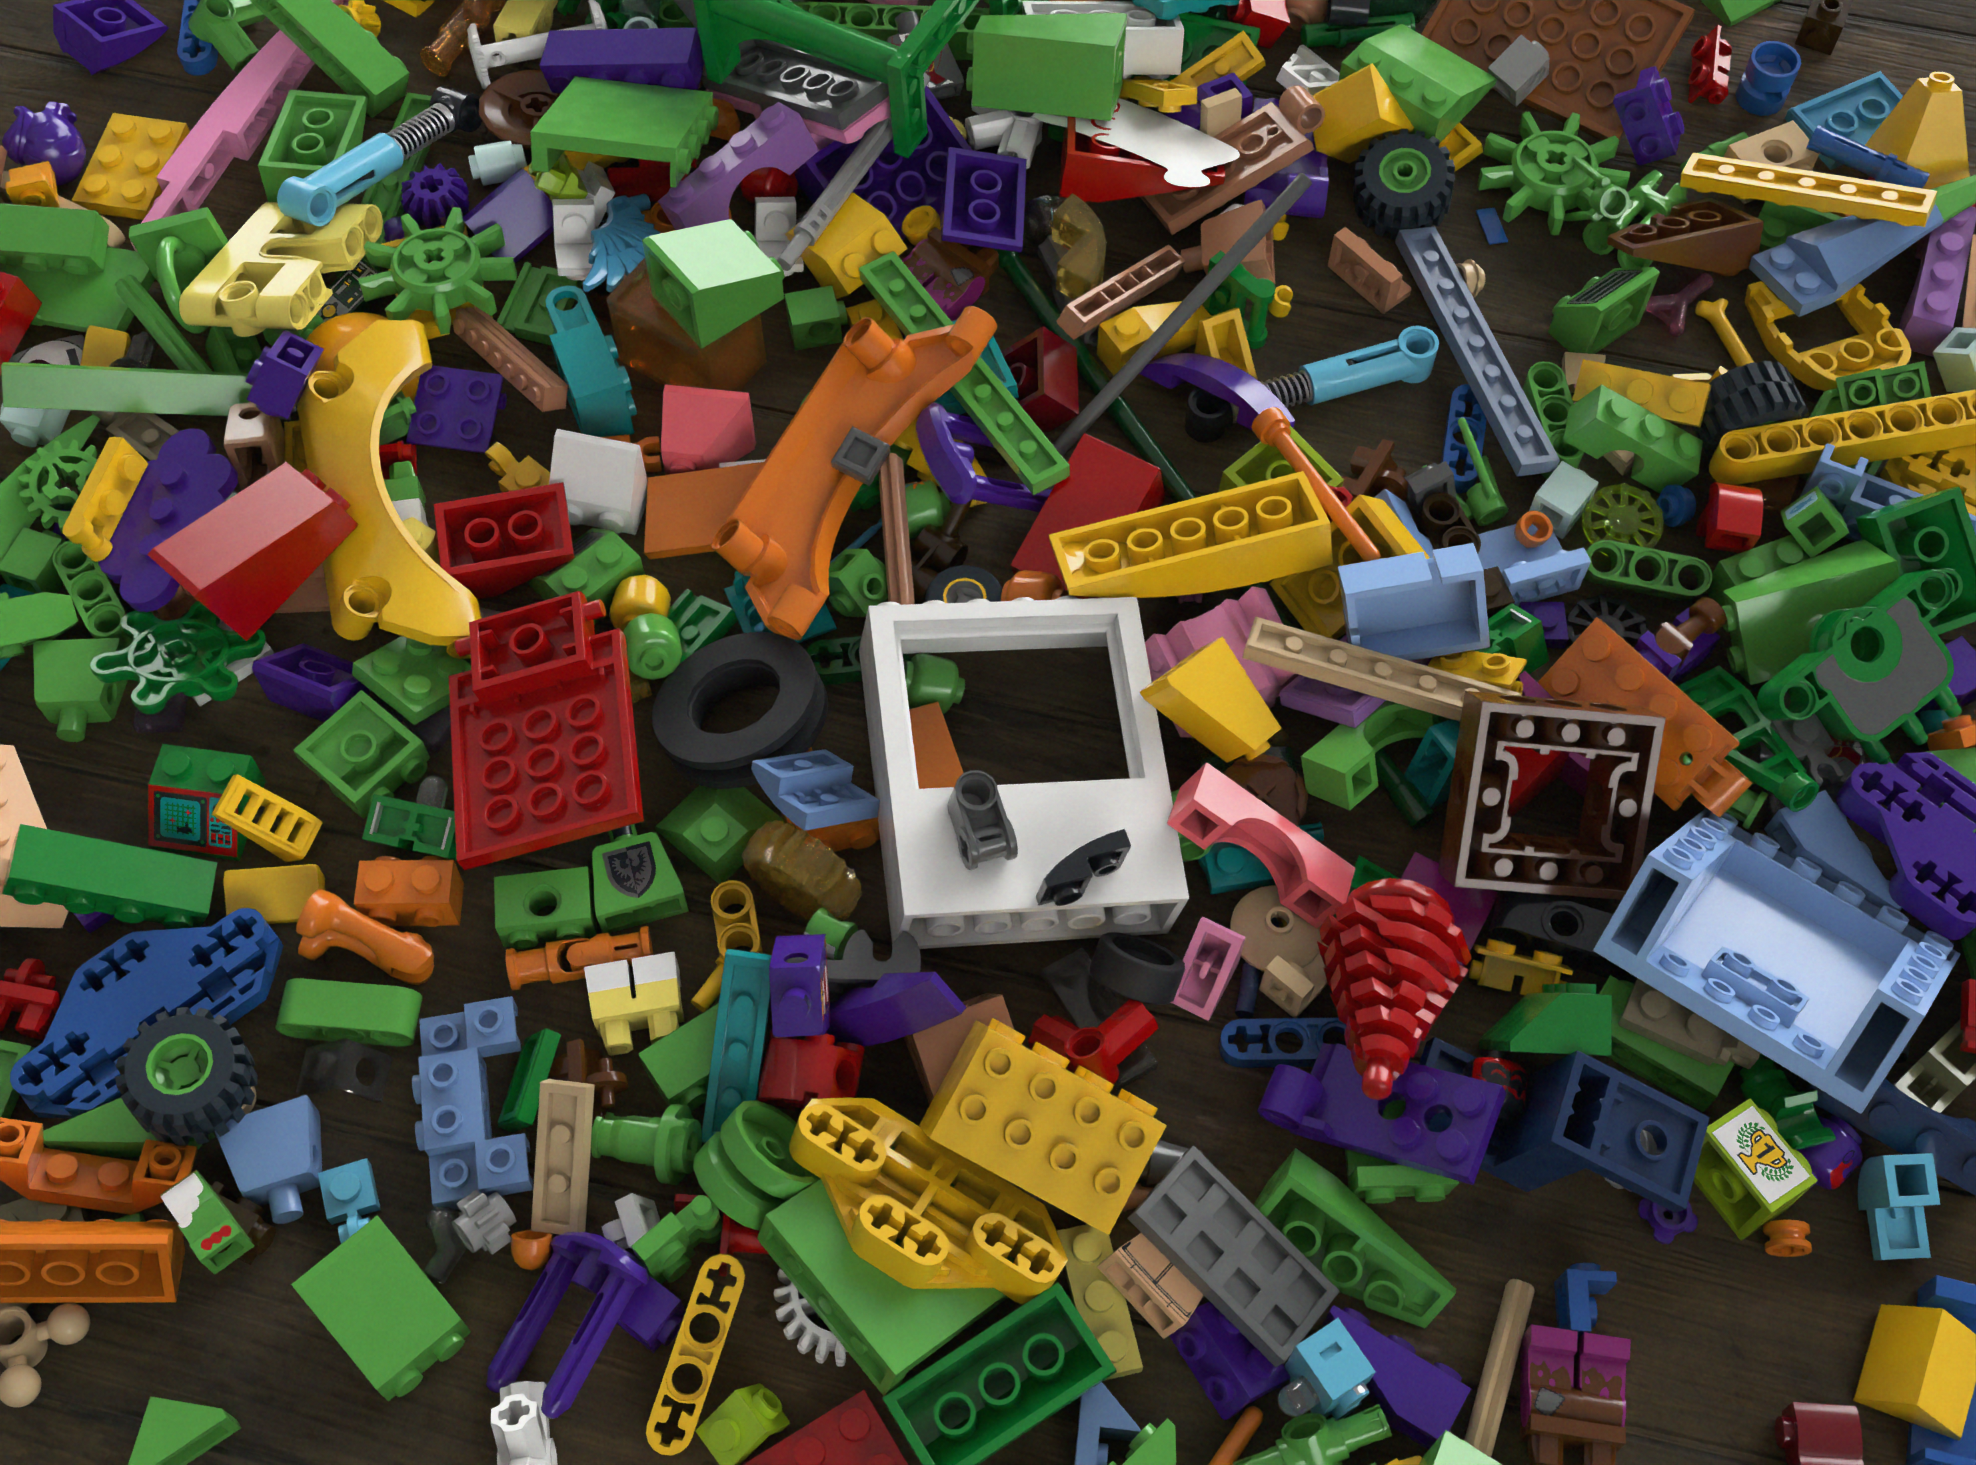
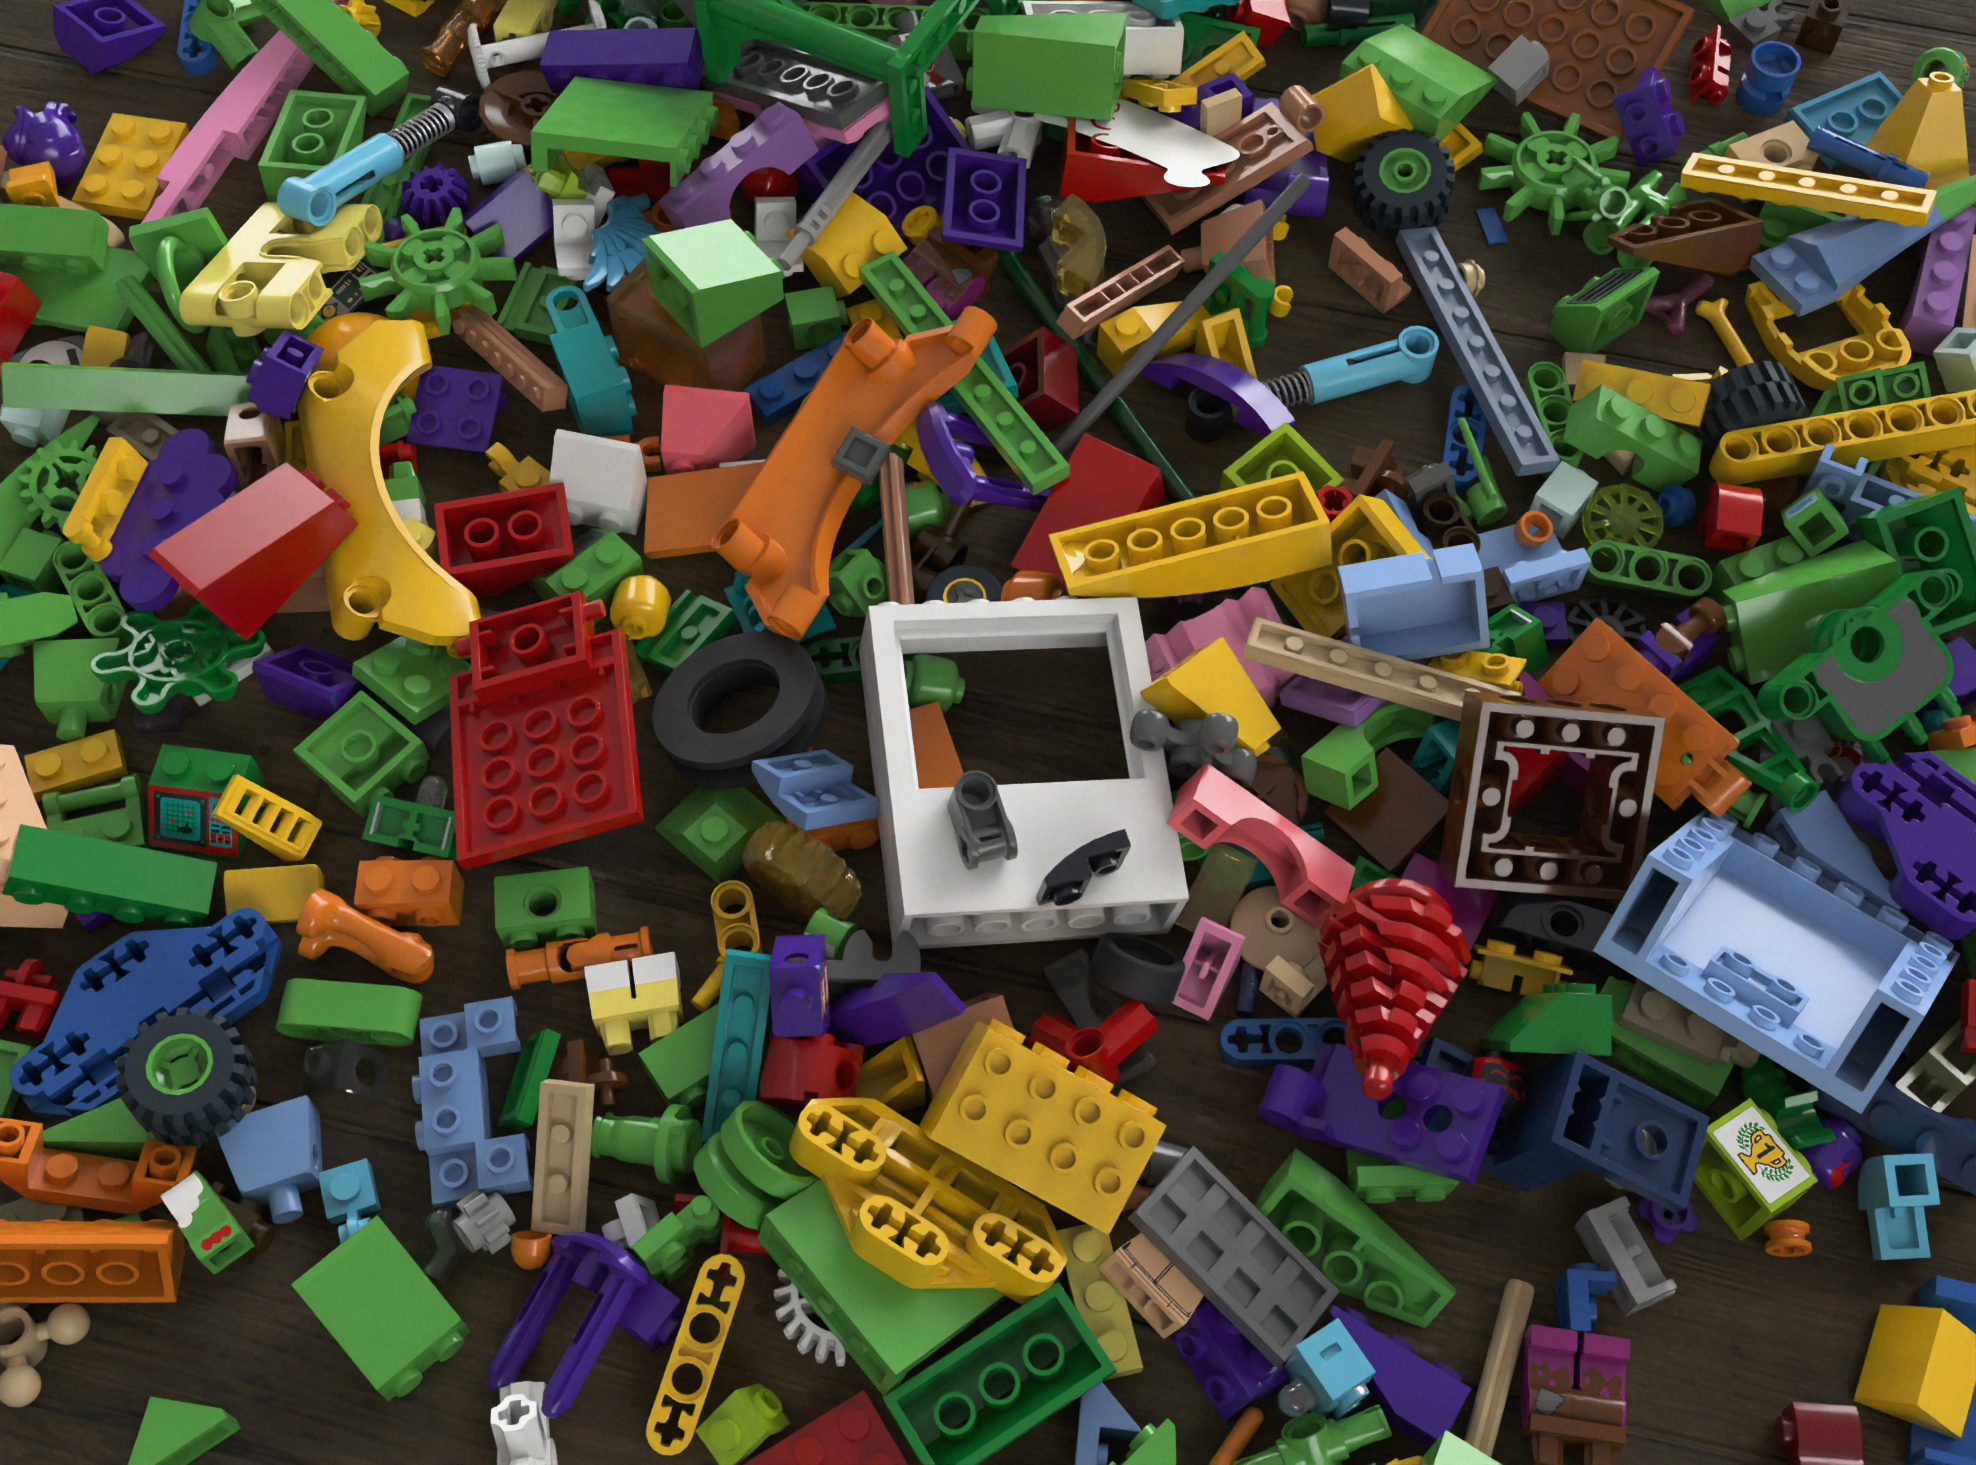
bright green torso [592,824,689,933] -> none
bright green head [623,613,682,680] -> none
orange piece [1252,407,1381,562] -> none
white wing [1276,45,1340,95] -> none
none -> yellow plate [24,729,128,802]
none -> bright green plate [42,773,150,849]
none -> blue plate [744,331,846,426]
none -> yellow slope [857,1036,926,1113]
none -> dark grey gear [1130,709,1257,788]
none -> clear yellow tile [1174,842,1259,933]
none -> reddish brown tile [1324,747,1448,874]
none -> light grey hinge [1574,1196,1678,1317]
none -> dark grey plate [1724,0,1796,54]
none -> bright green head [1912,47,1970,90]

